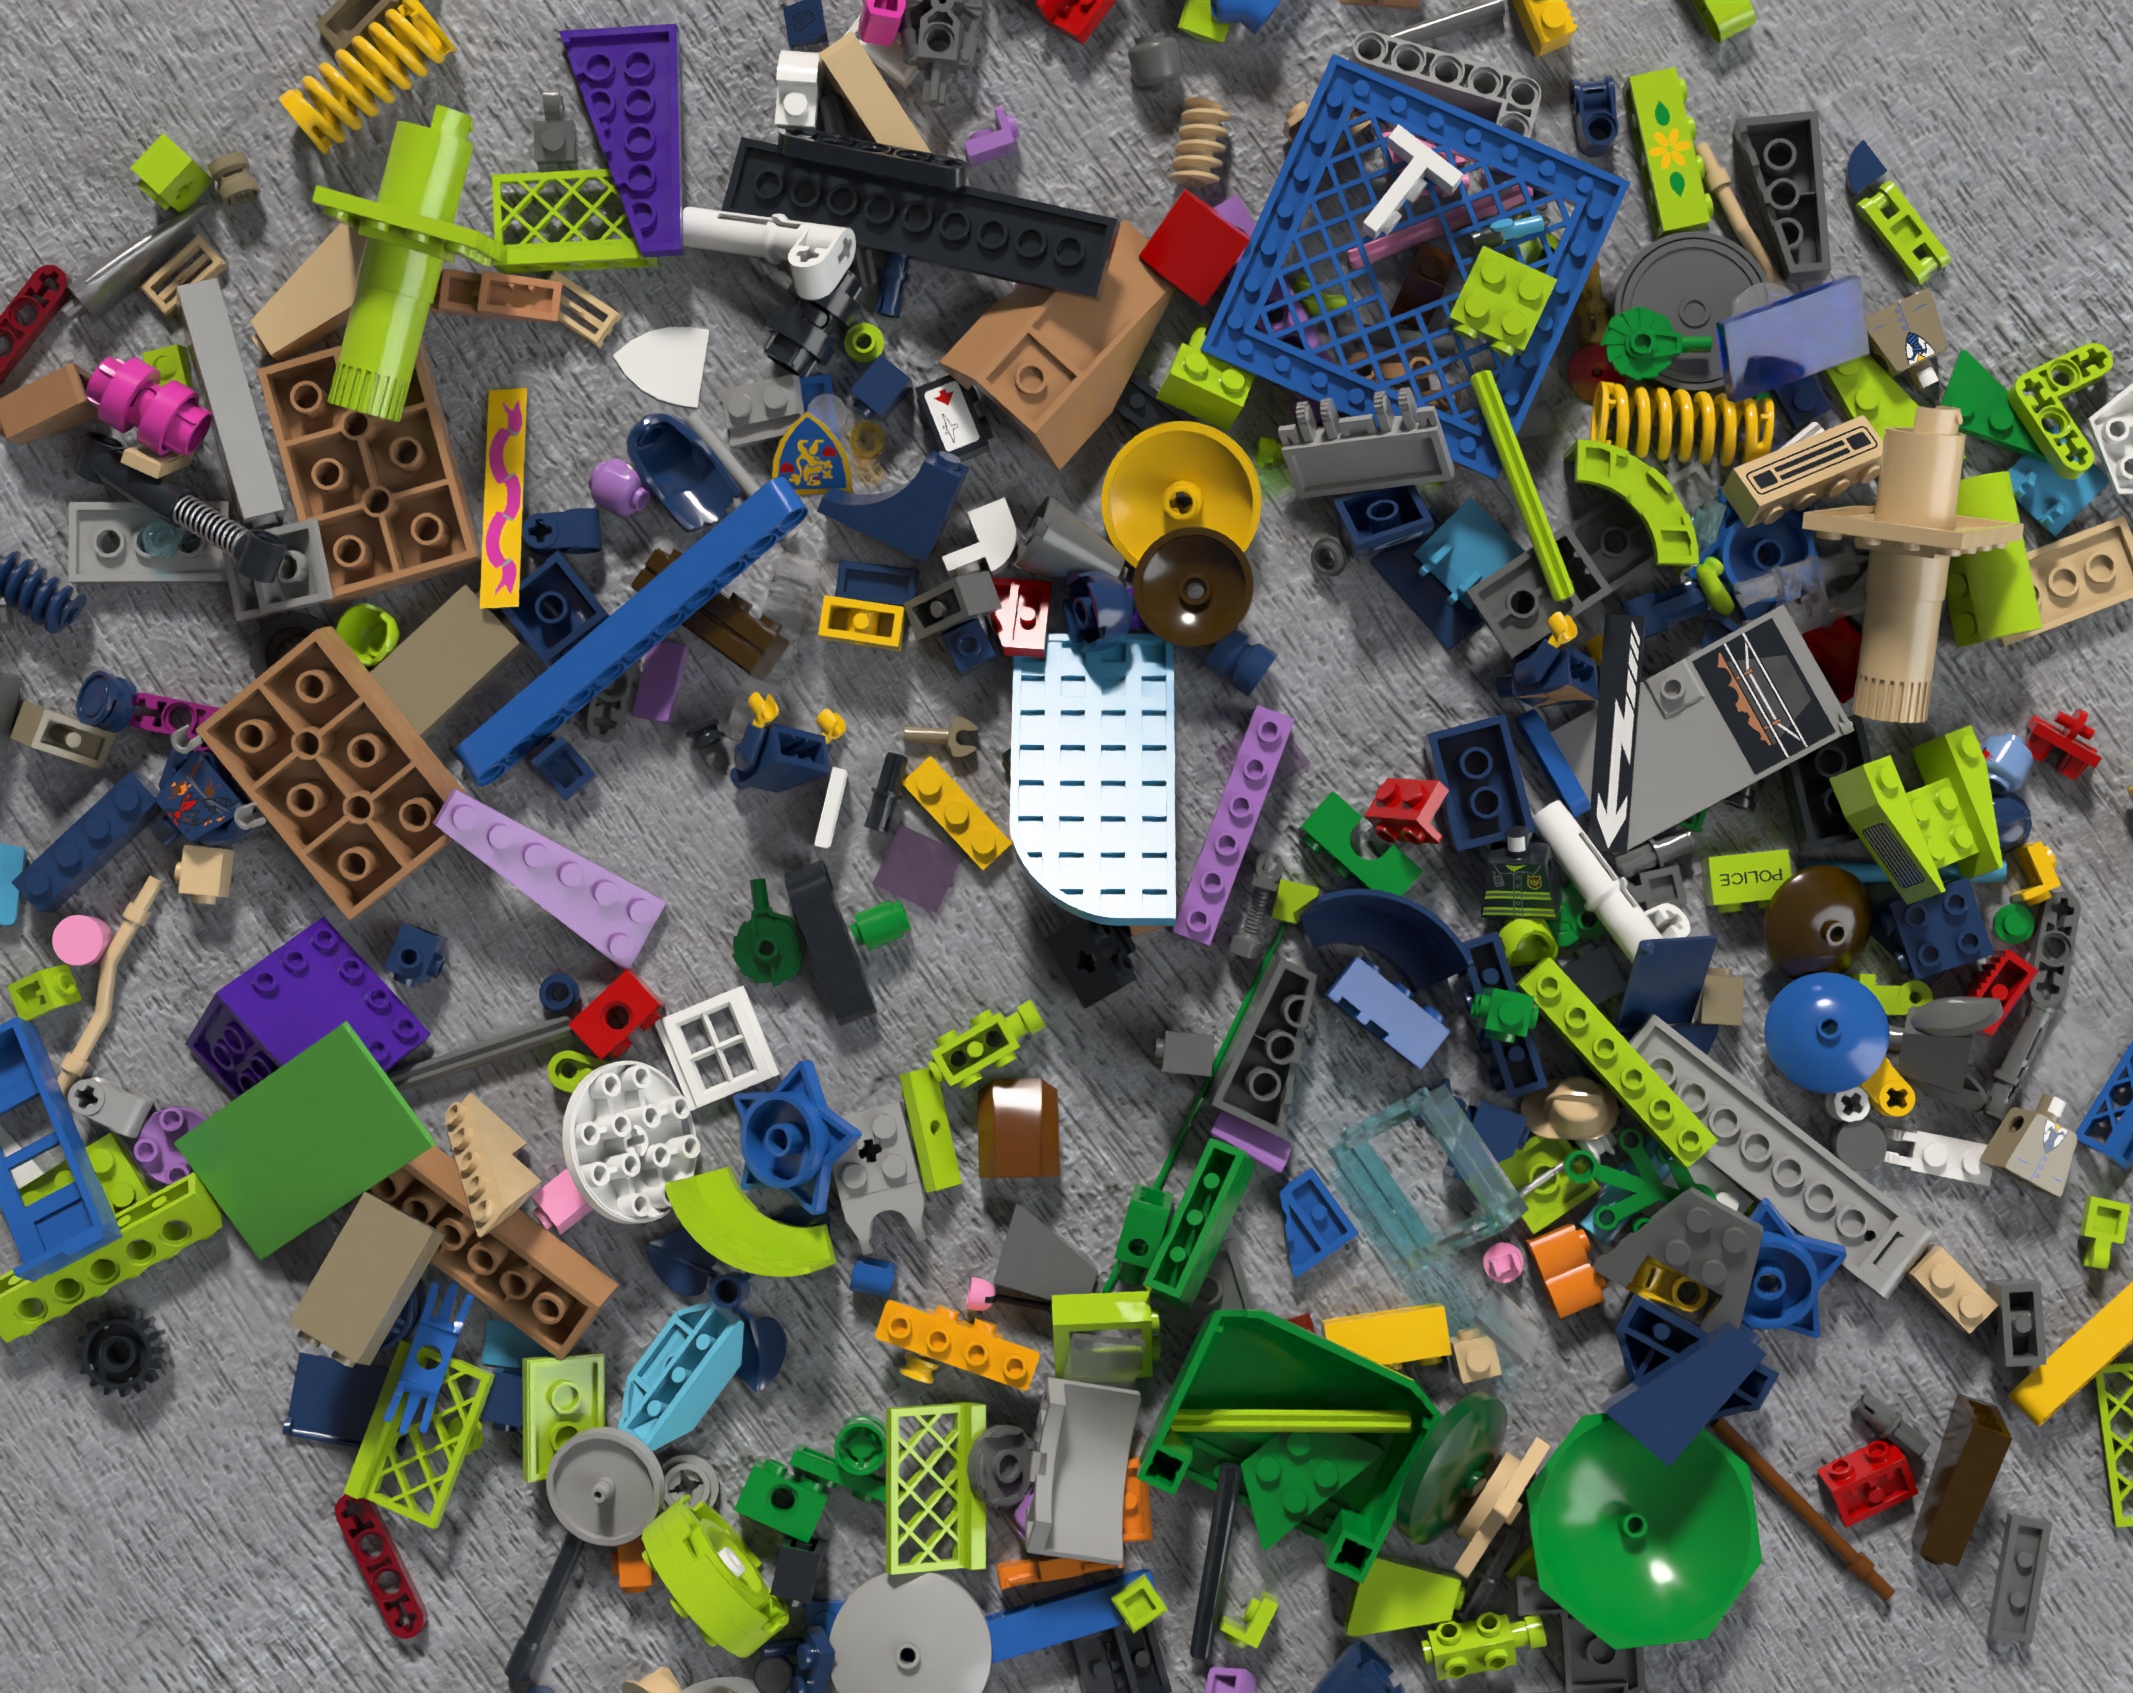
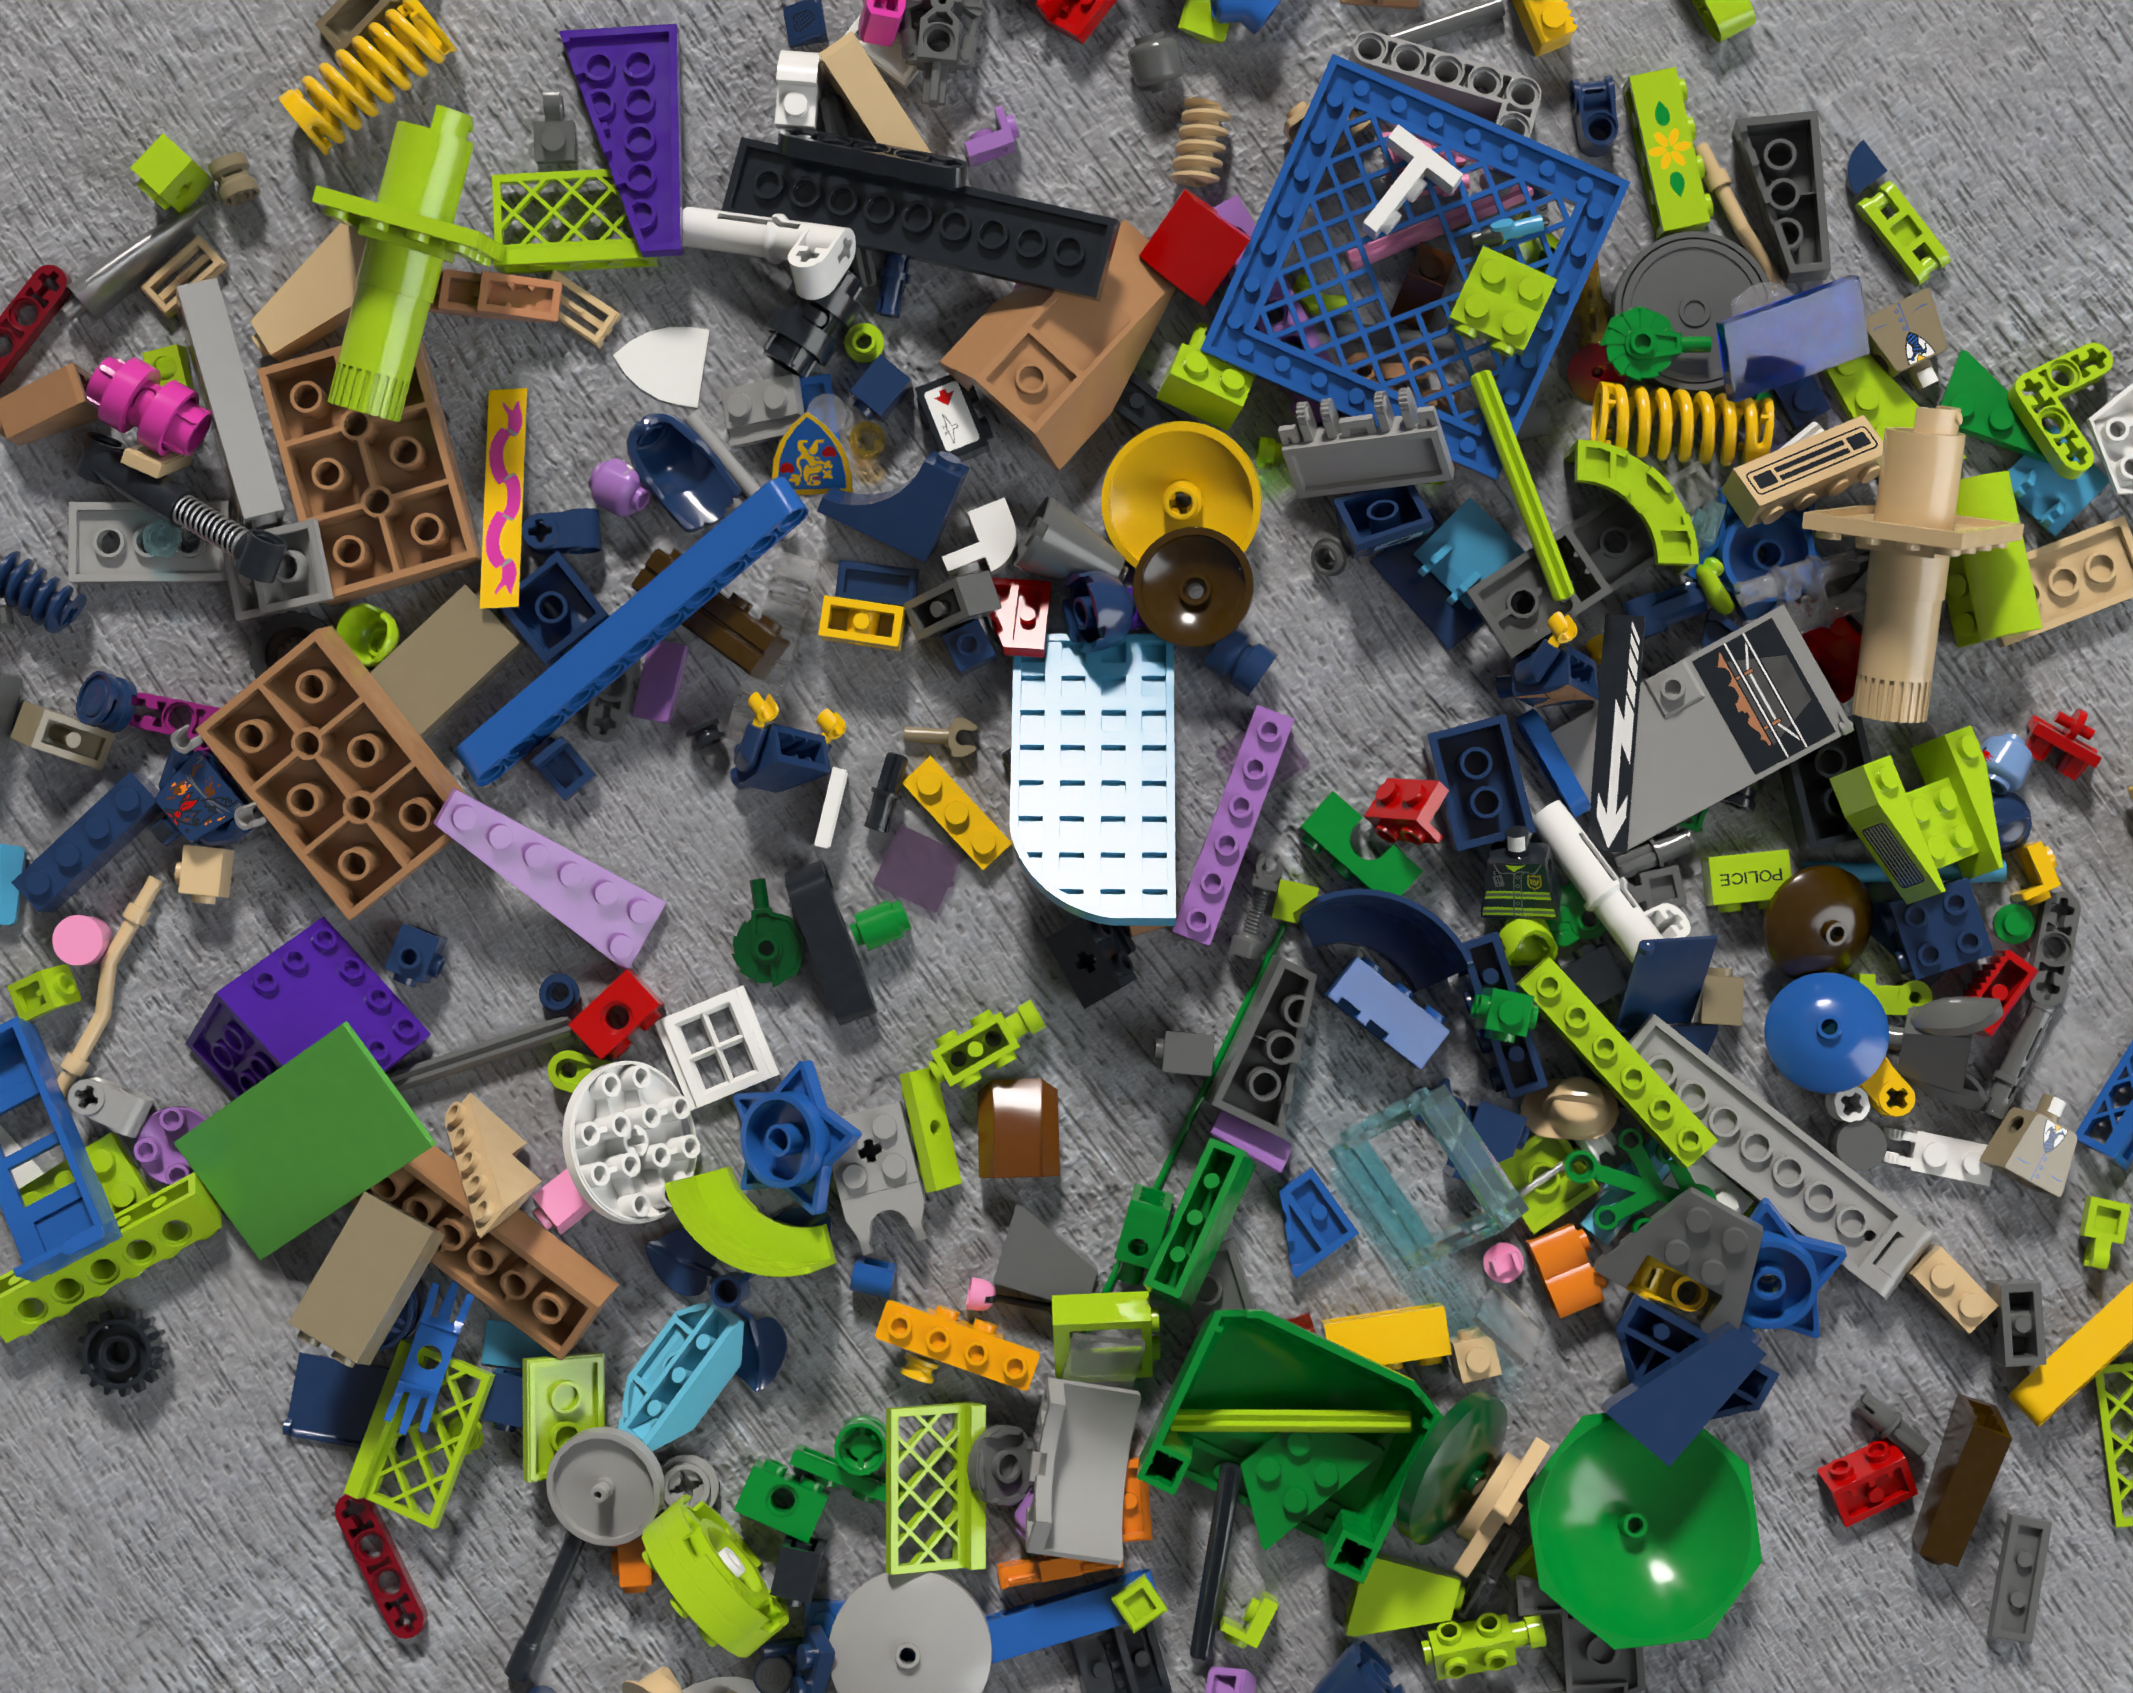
reddish brown bar [1710,1417,1895,1601] -> none

